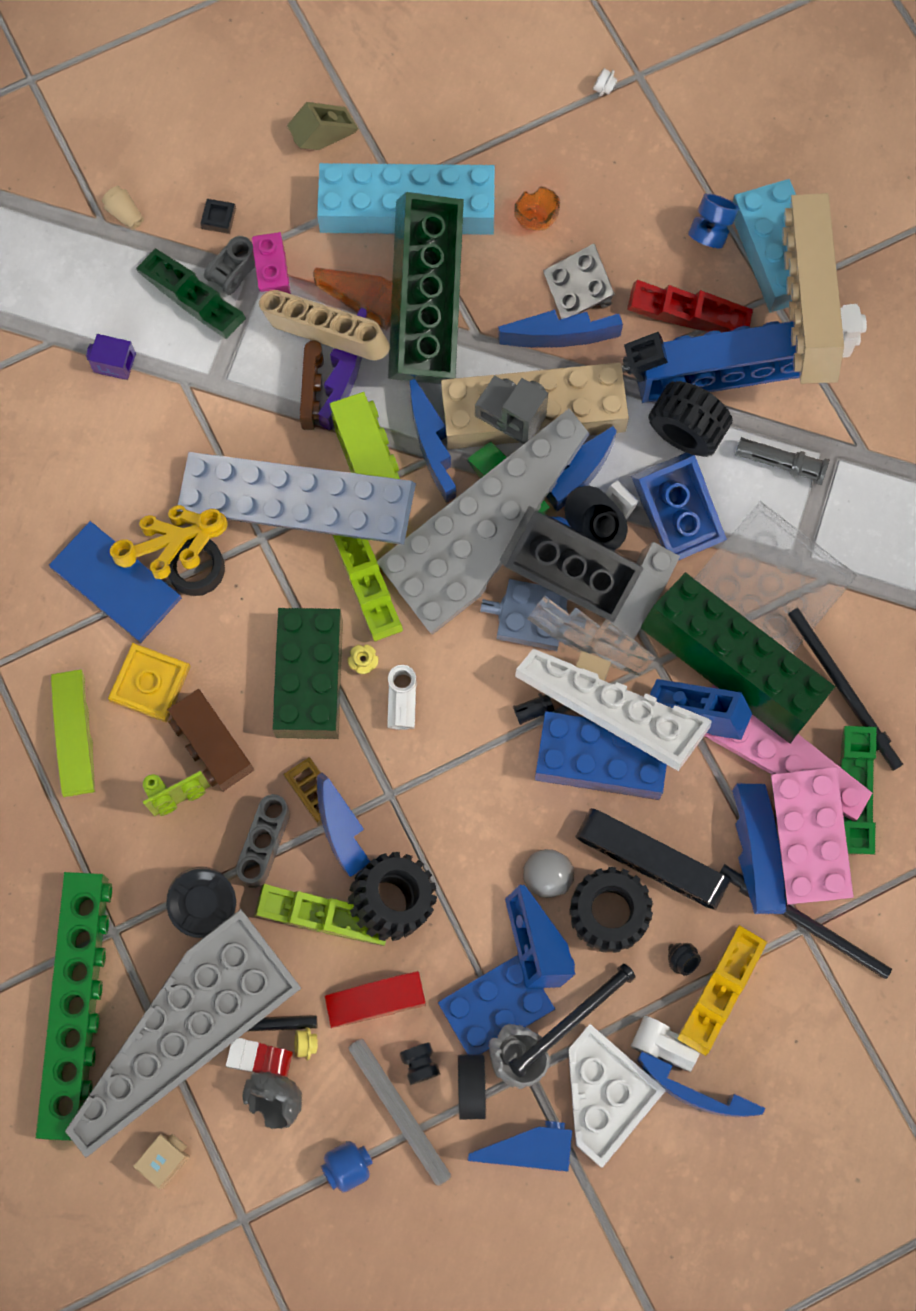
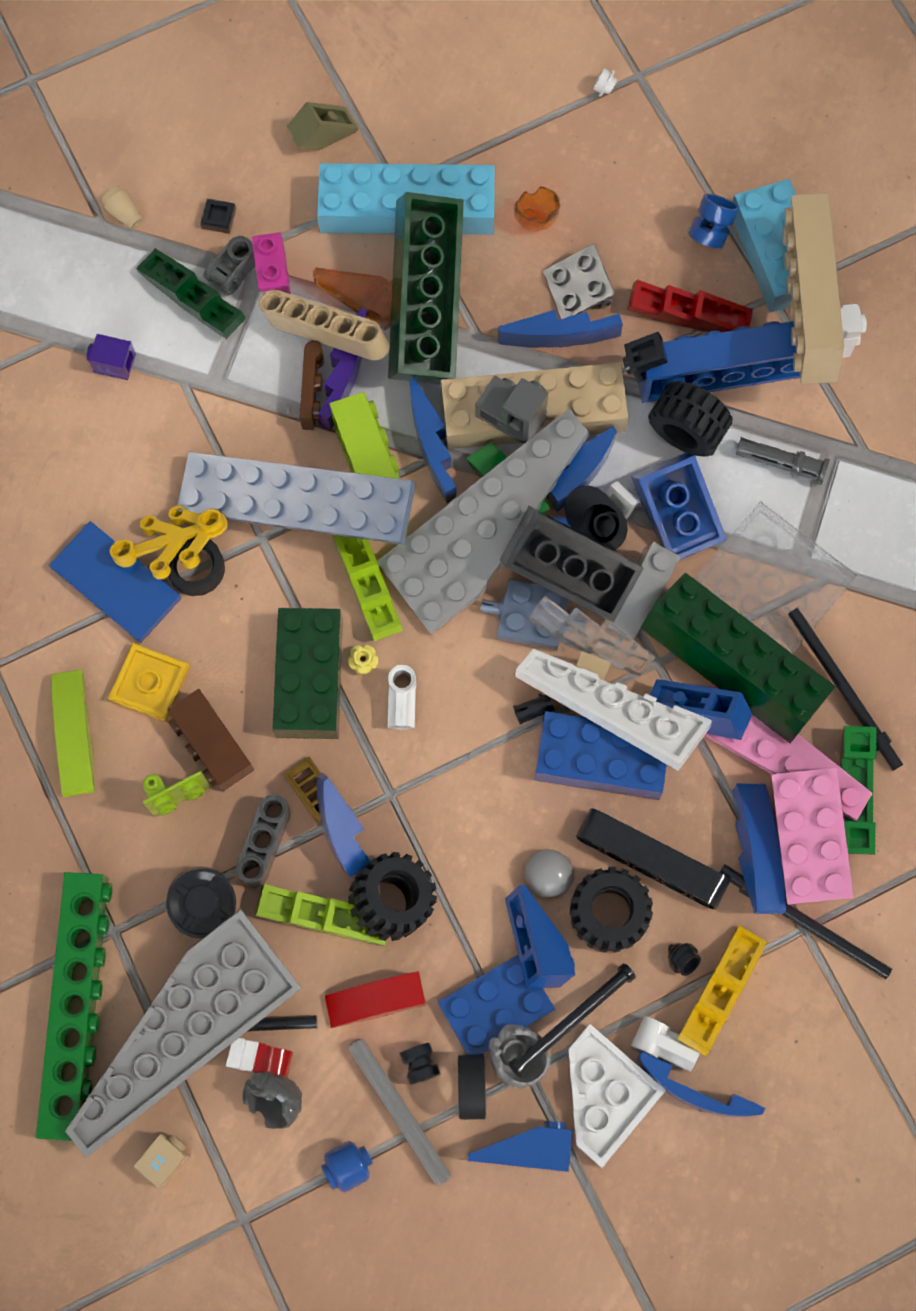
light yellow plate [294,1027,318,1060] -> none

